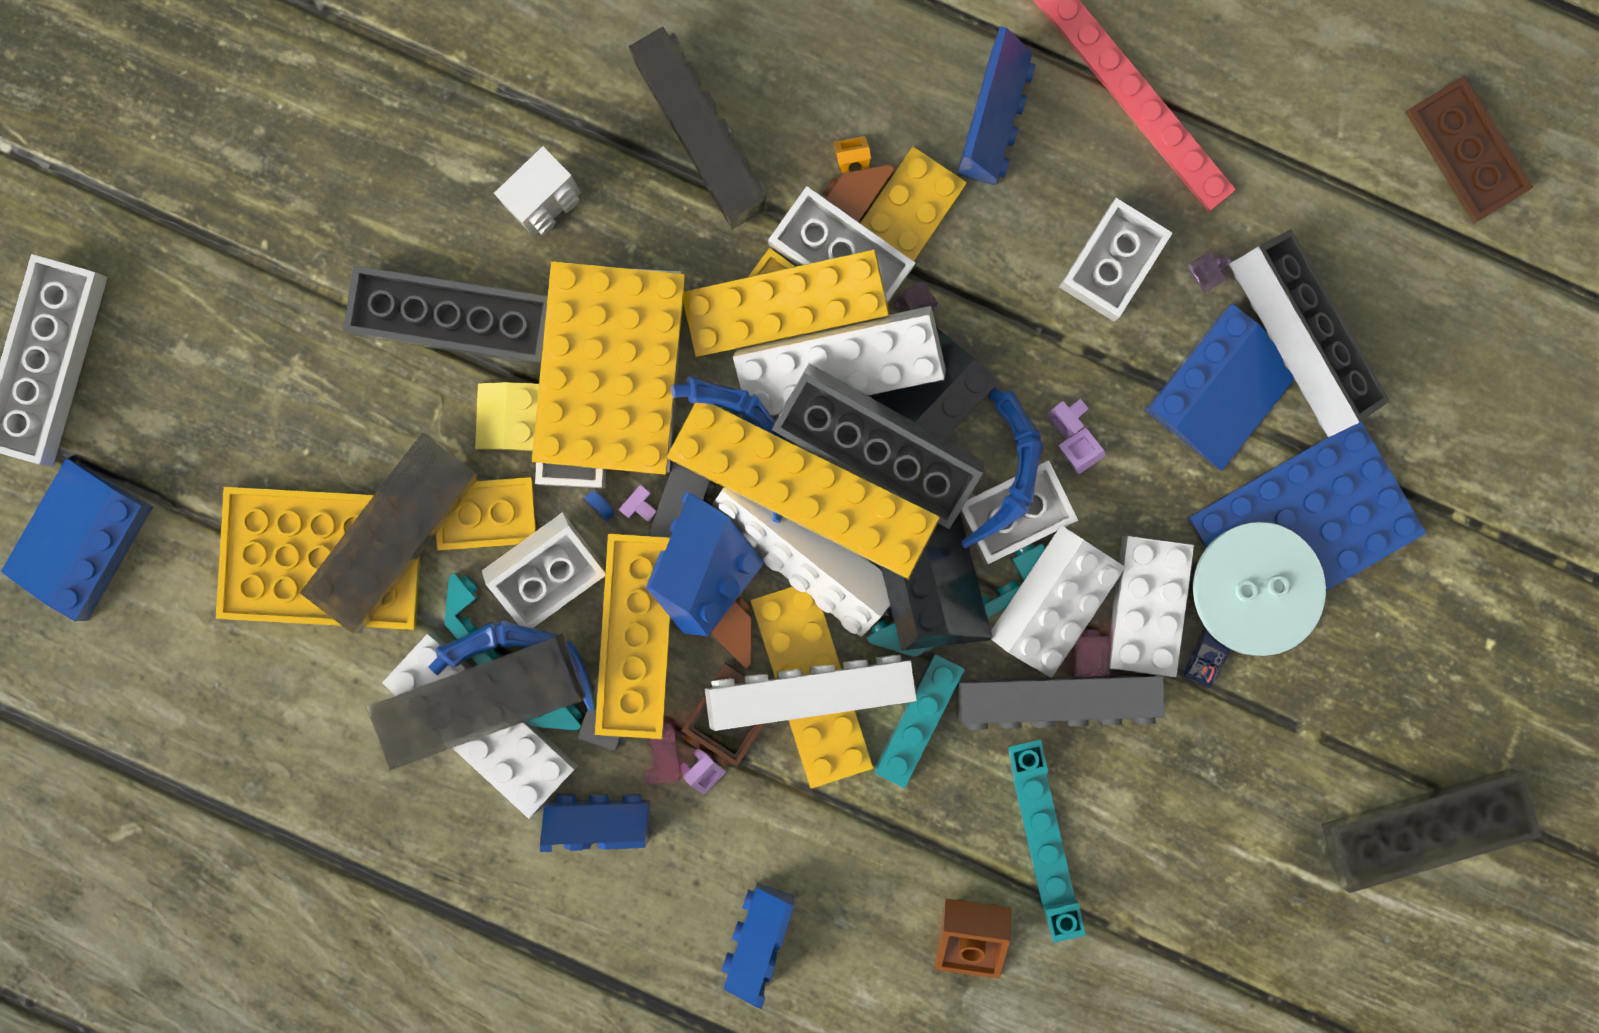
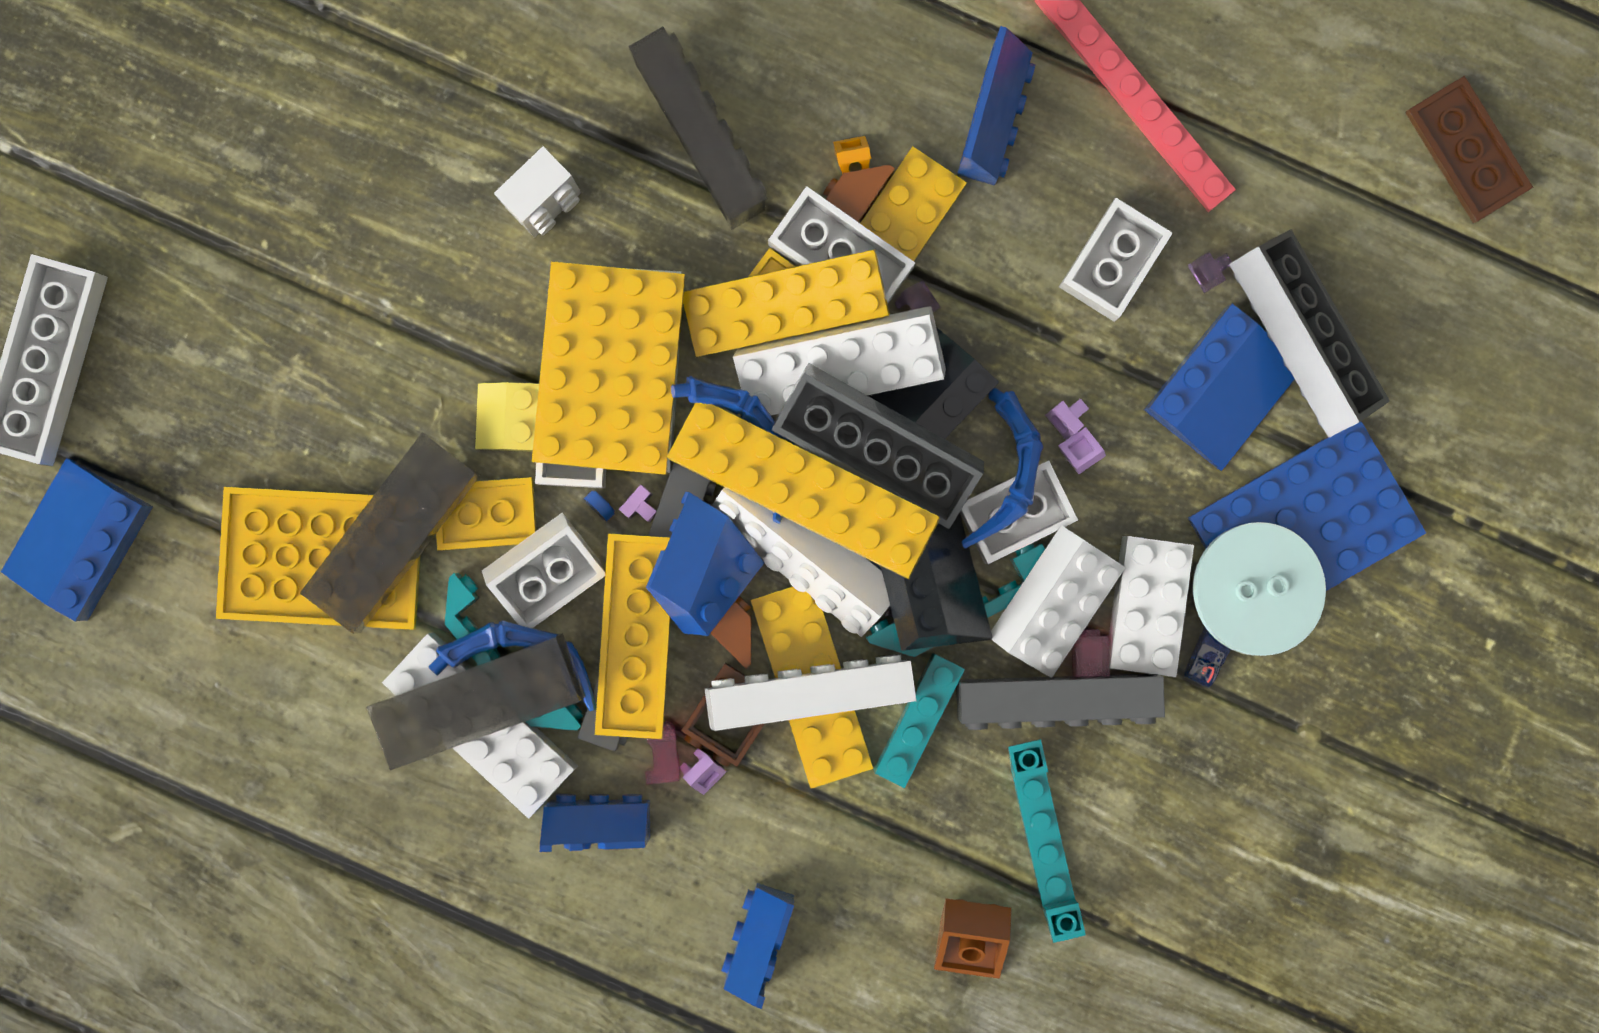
dark grey brick [343,265,548,365] -> none
clear smoke brick [1321,768,1542,893] -> none

